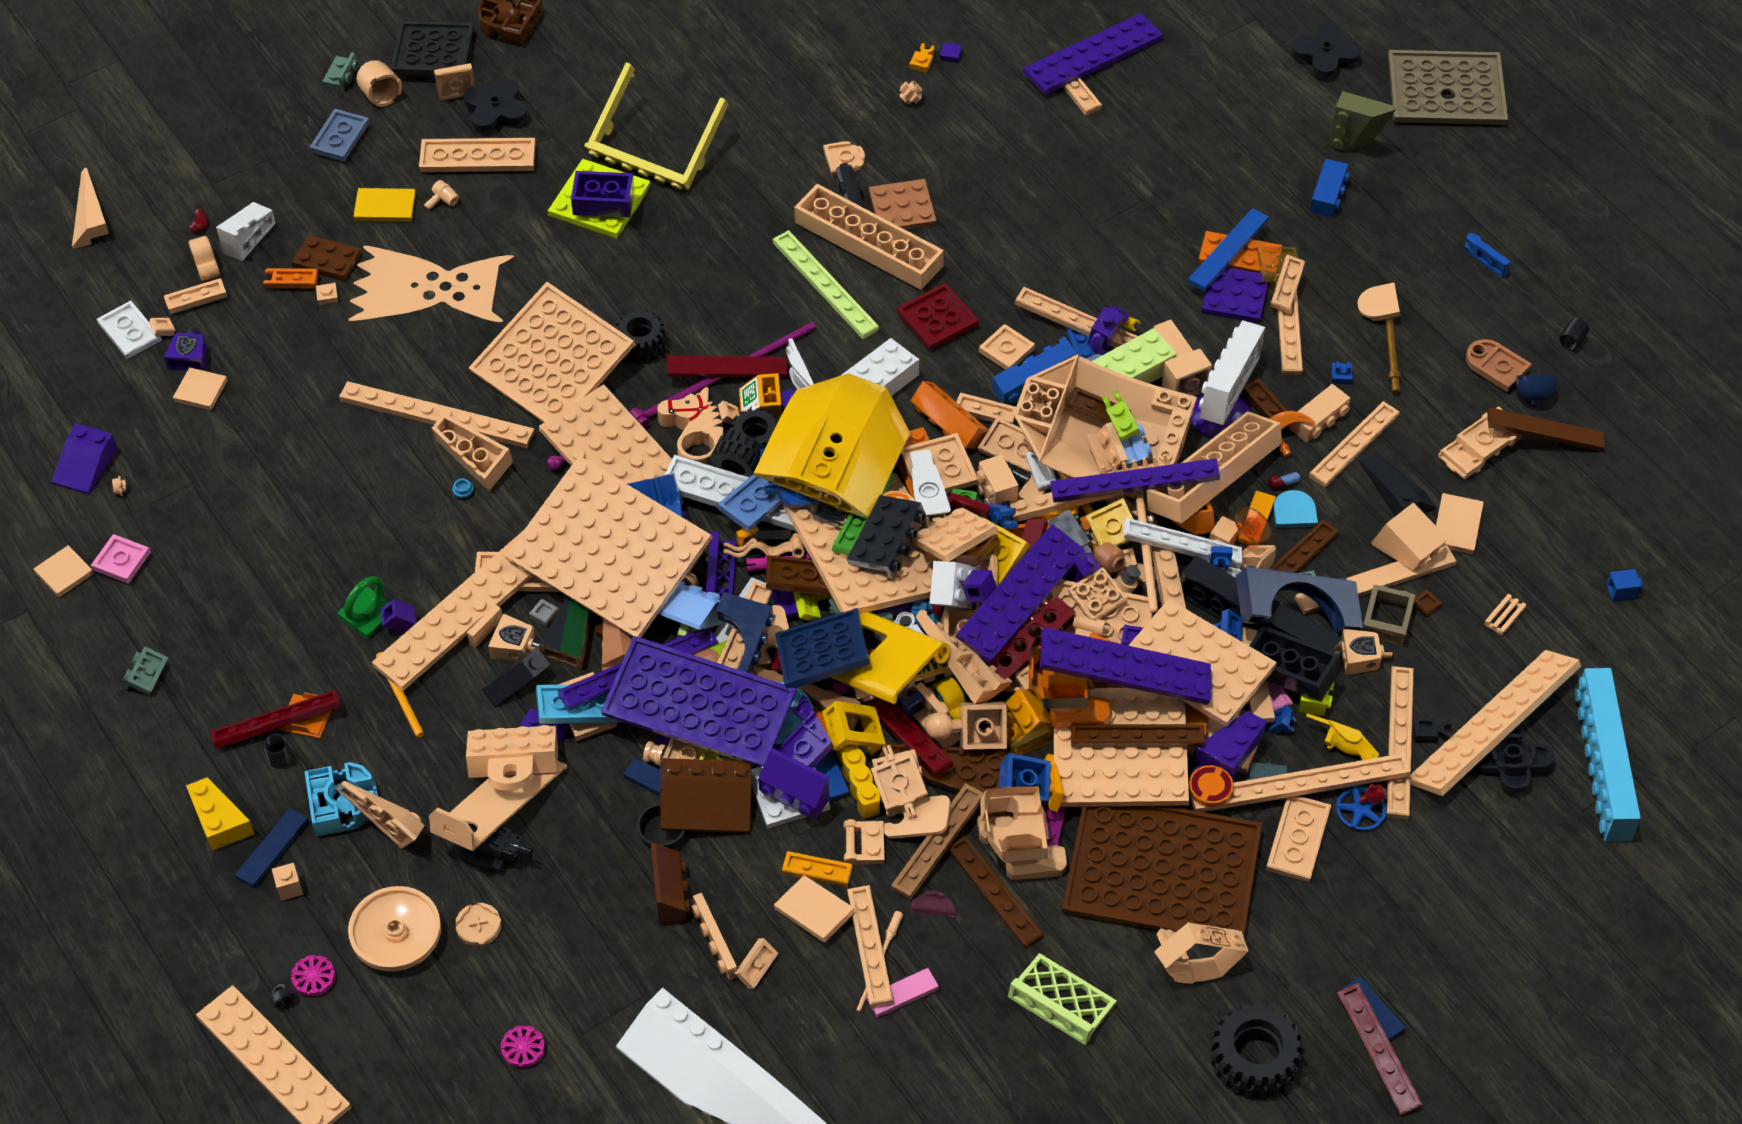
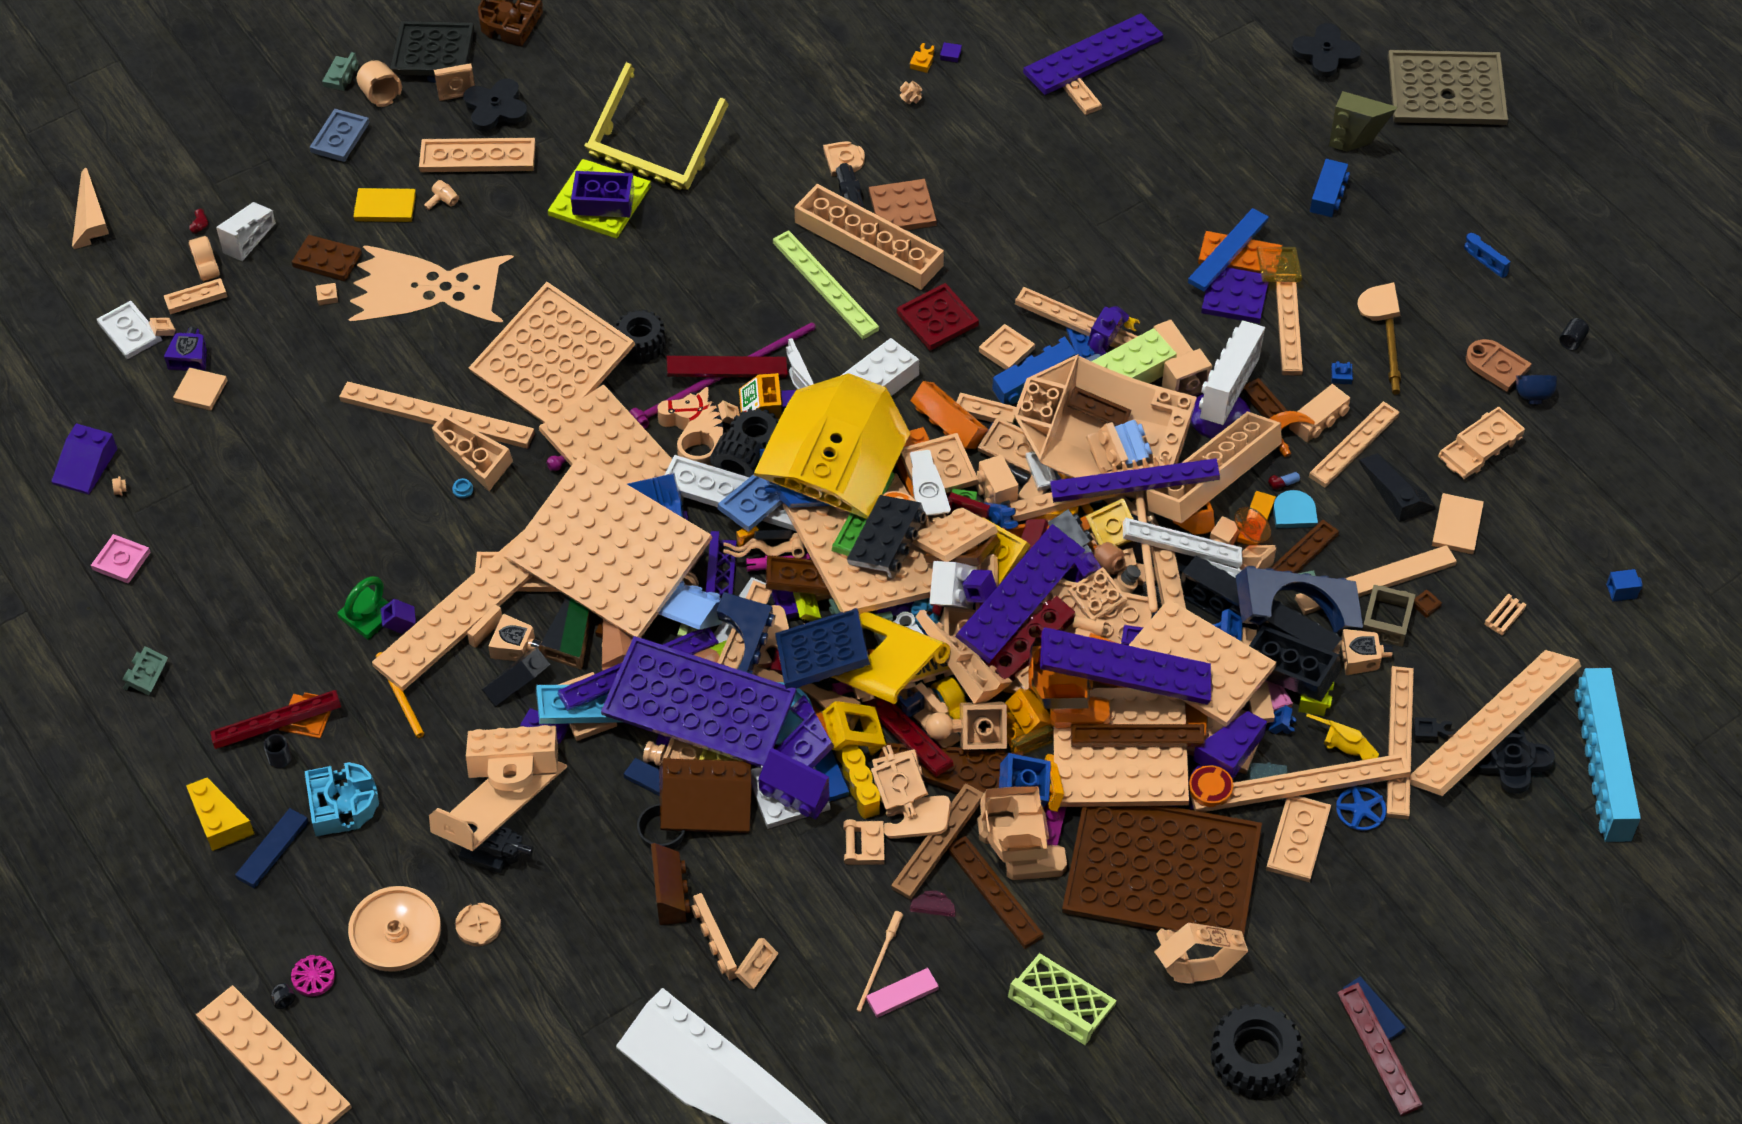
light nougat tile [34,545,94,597] -> none
orange hinge [263,268,318,289] -> none
light nougat brick [272,863,303,901] -> none
light nougat wedge [336,781,425,849] -> none
dark pink wheel [501,1026,545,1068] -> none
light grey tile [529,599,559,627] -> none
light nougat tile [774,875,855,943] -> none
light orange tile [782,851,853,887] -> none
black piece [810,501,847,527] -> none
light nougat tile [847,885,893,1008] -> none
lime hinge [1102,390,1141,442] -> none
blue tile [1208,546,1233,571] -> none
light nougat tile [1270,255,1305,313] -> none
dark red piece [1358,784,1386,804] -> none
light nougat slope [1371,503,1448,570] -> none
reddish brown tile [1487,407,1605,452] -> none

